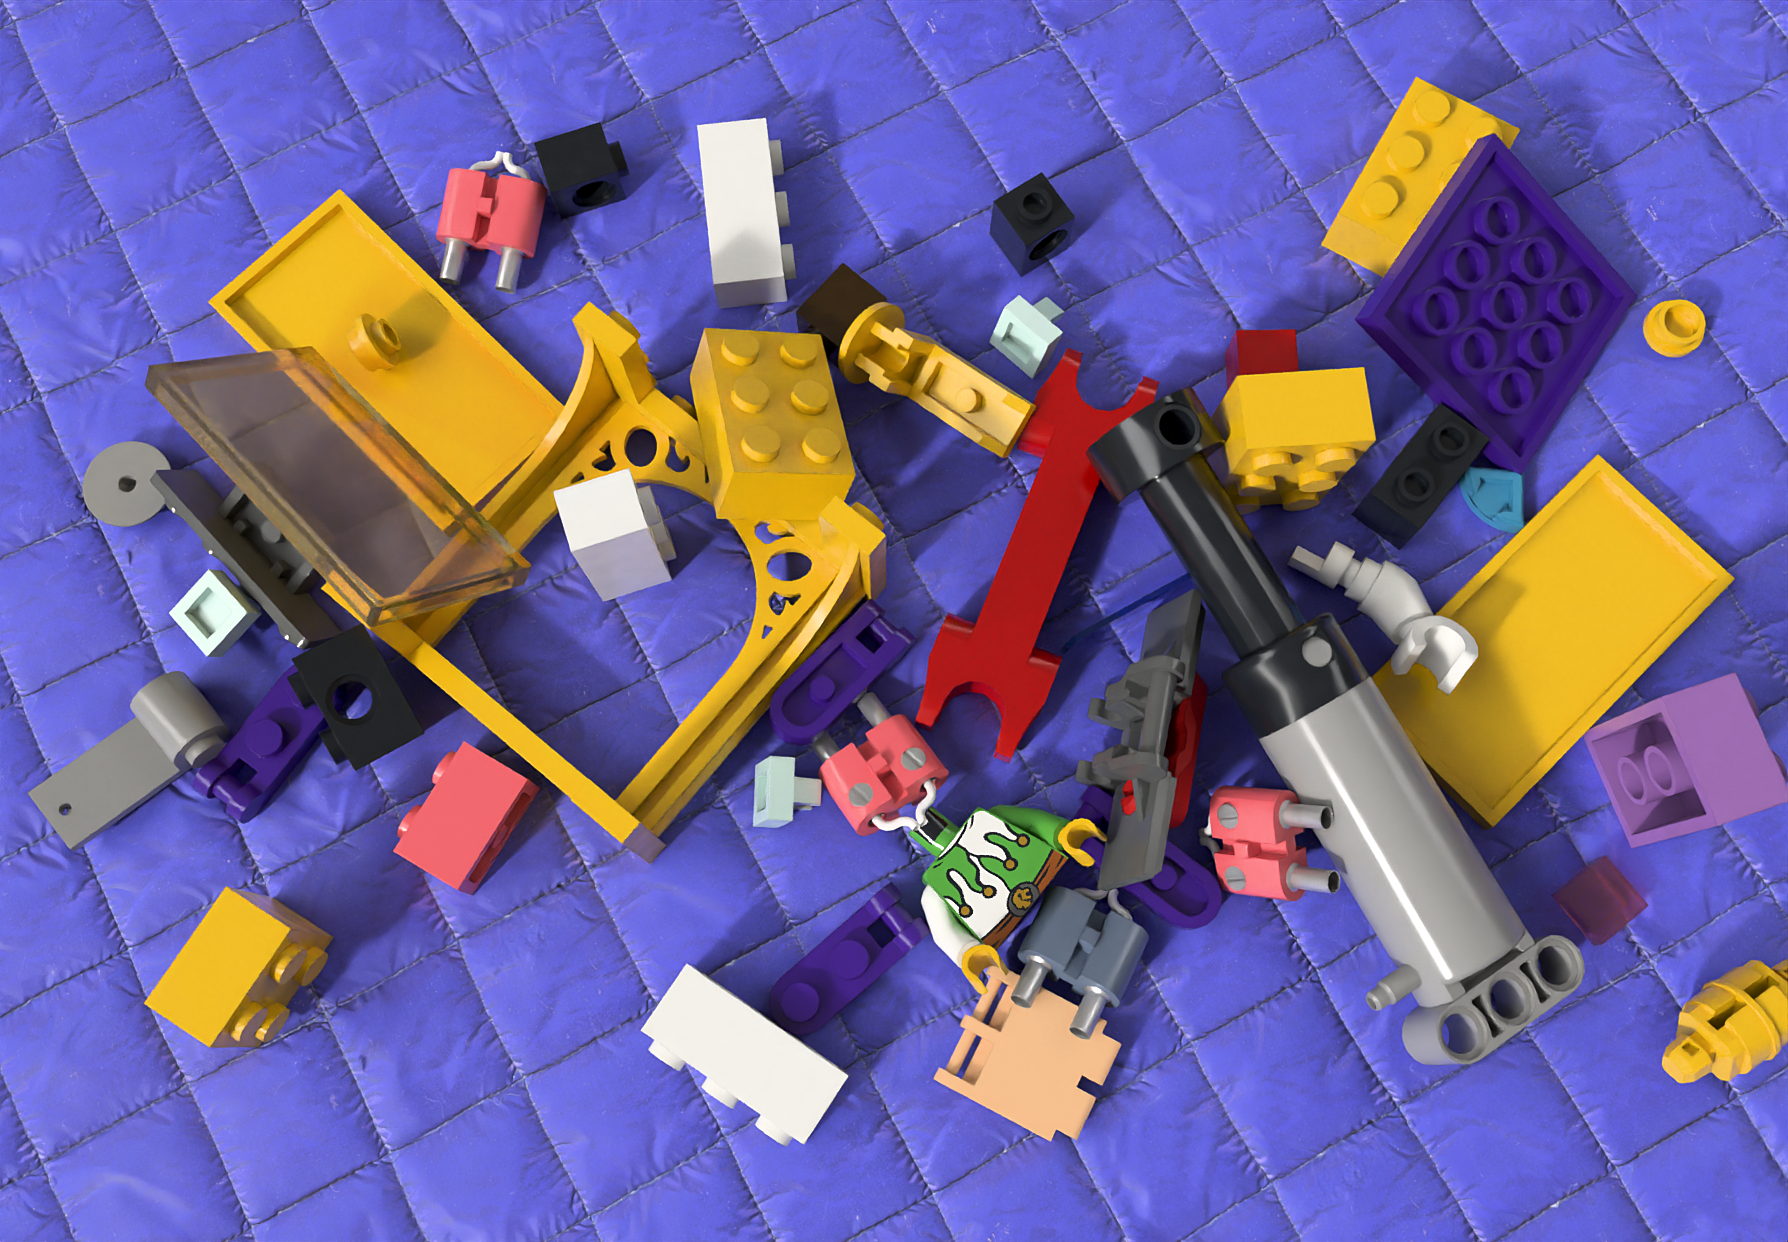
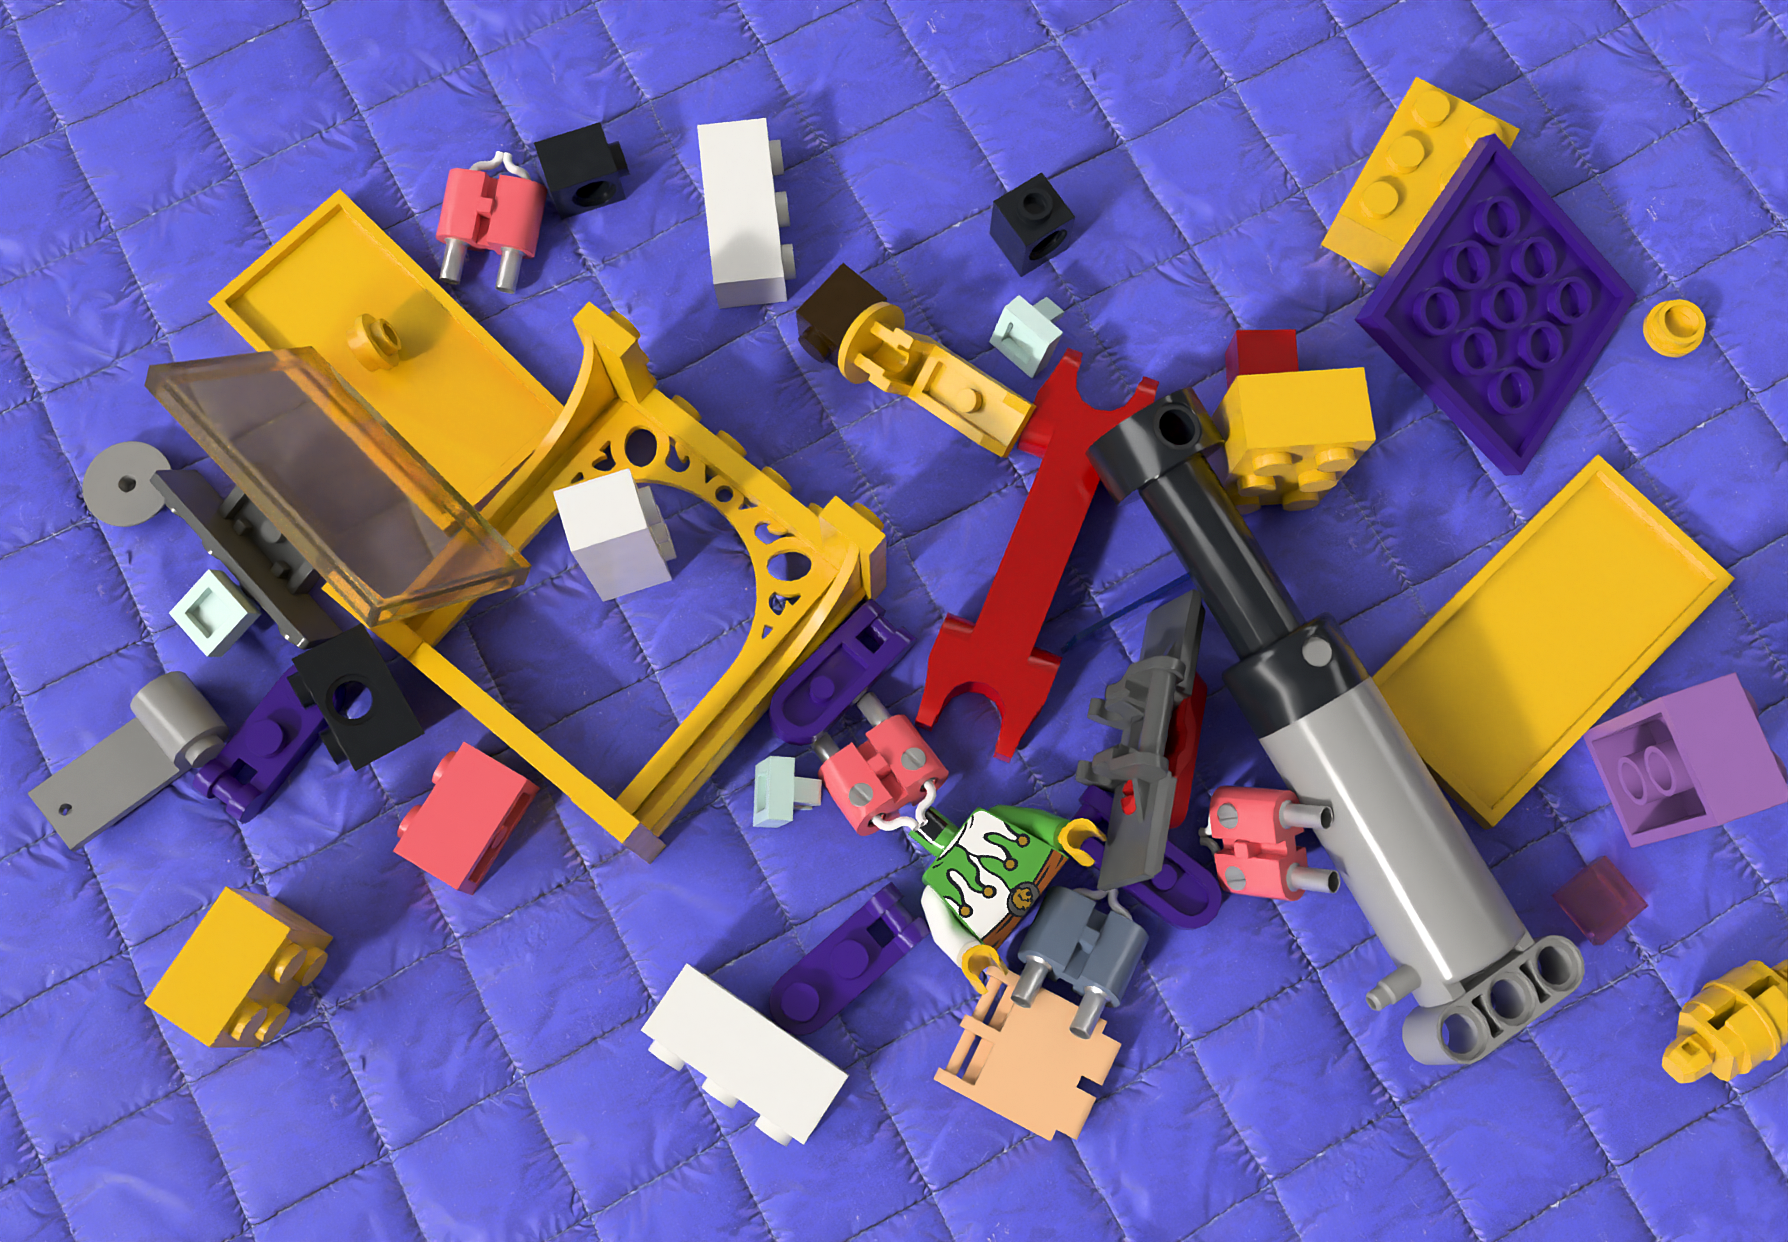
yellow brick [689,328,856,521] -> none
white piece [1287,541,1478,696] -> none
black brick [1351,403,1490,550] -> none
dark azure tile [1458,466,1524,534] -> none

